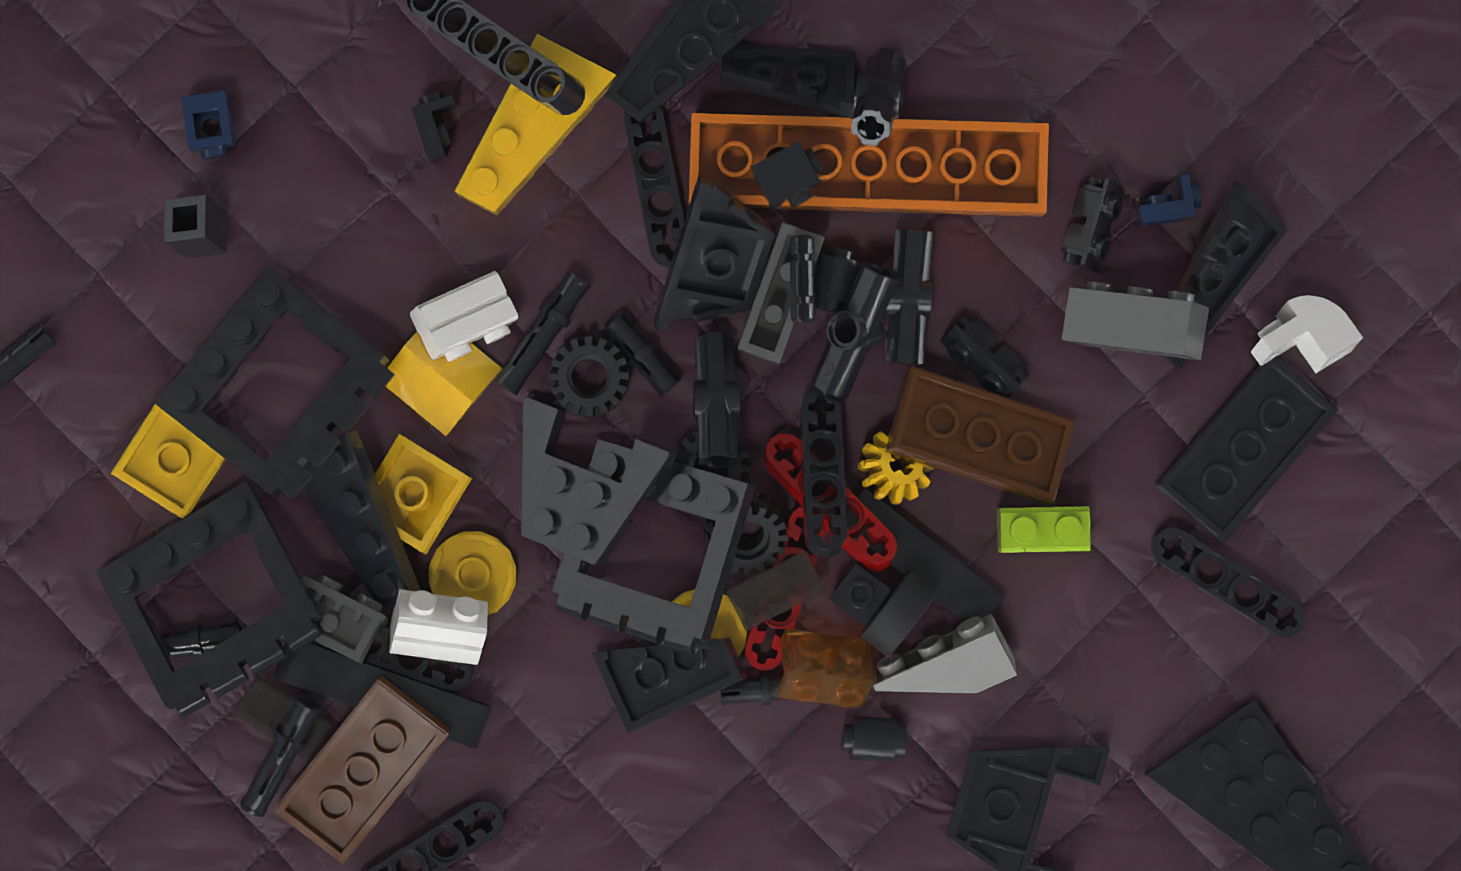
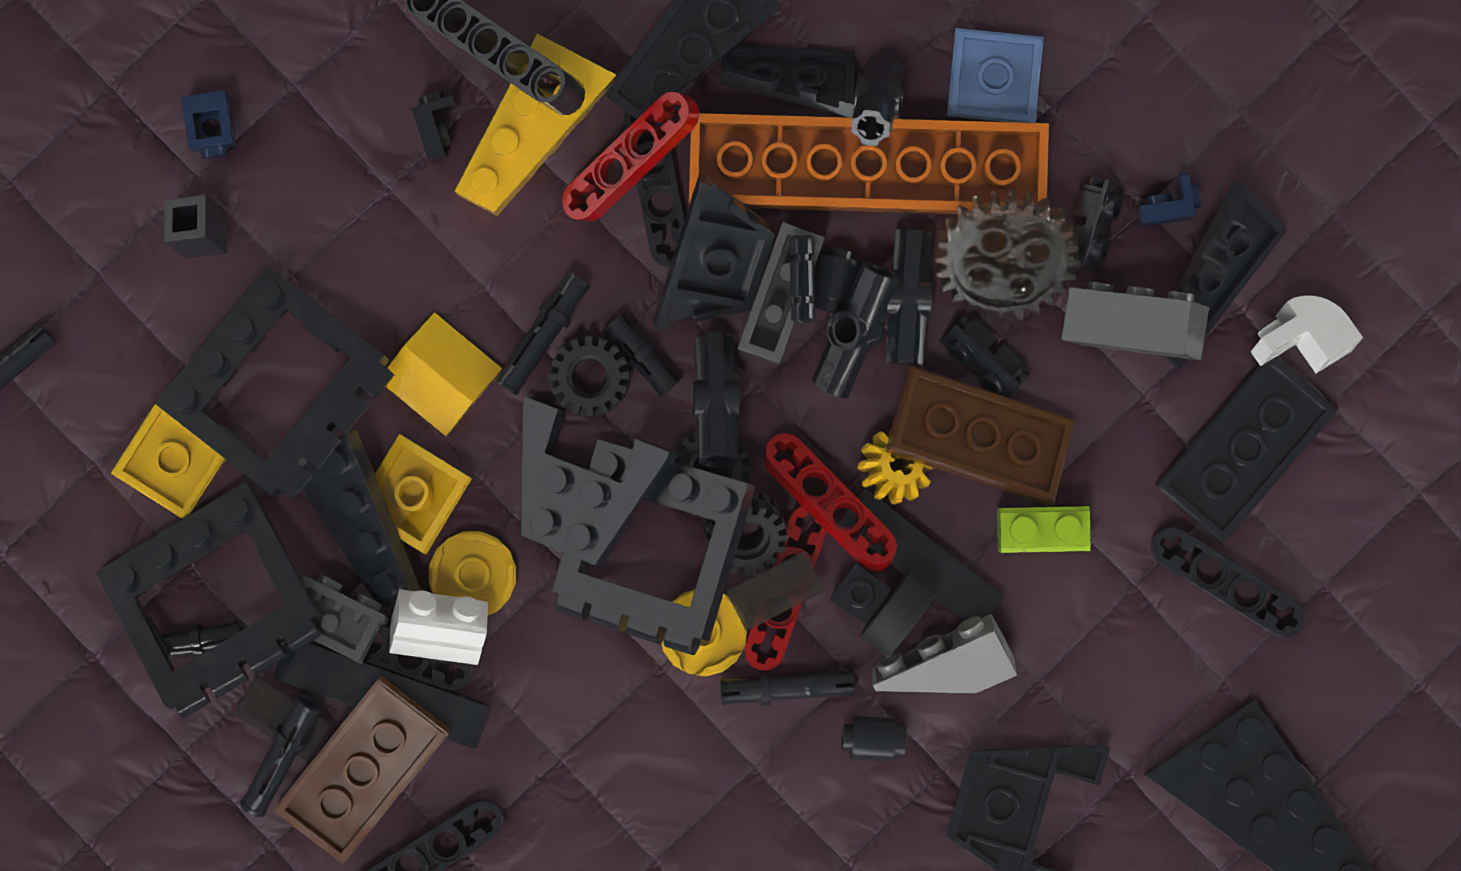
white brick [410,271,518,362] -> none
black wing [592,637,748,734] -> none
black brick [750,141,823,210] -> none
clear orange bracket [777,629,875,708] -> none
black beam [799,389,847,558] -> none
none -> red beam [562,92,699,222]
none -> clear smoke gear [934,189,1080,321]
none -> medium blue plate [946,28,1044,123]

